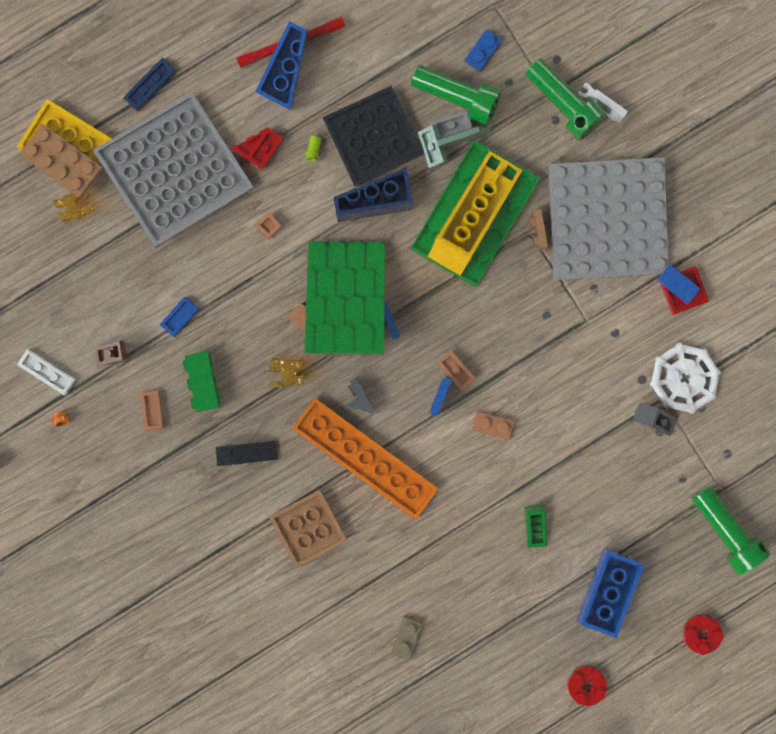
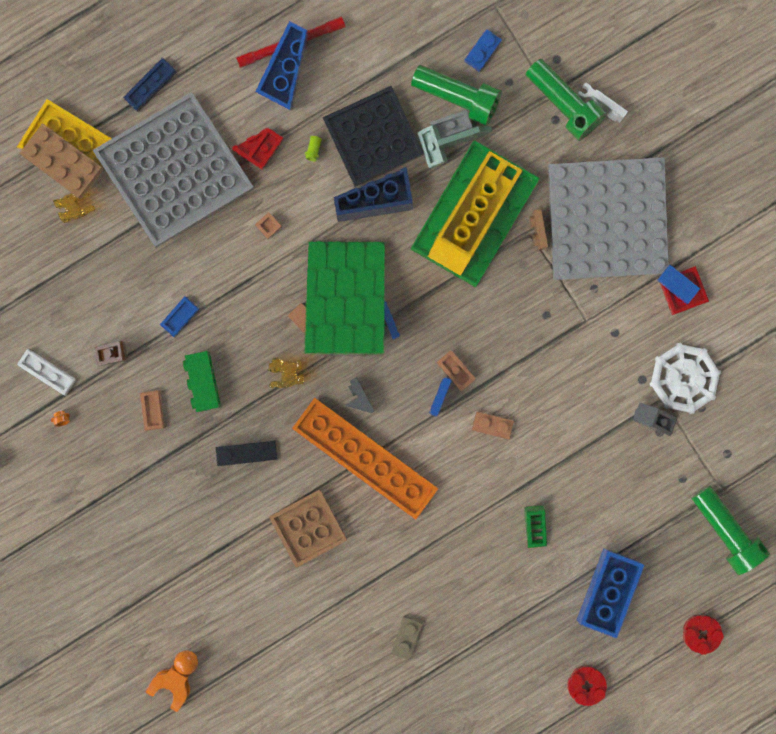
none -> orange piece [146,650,198,712]

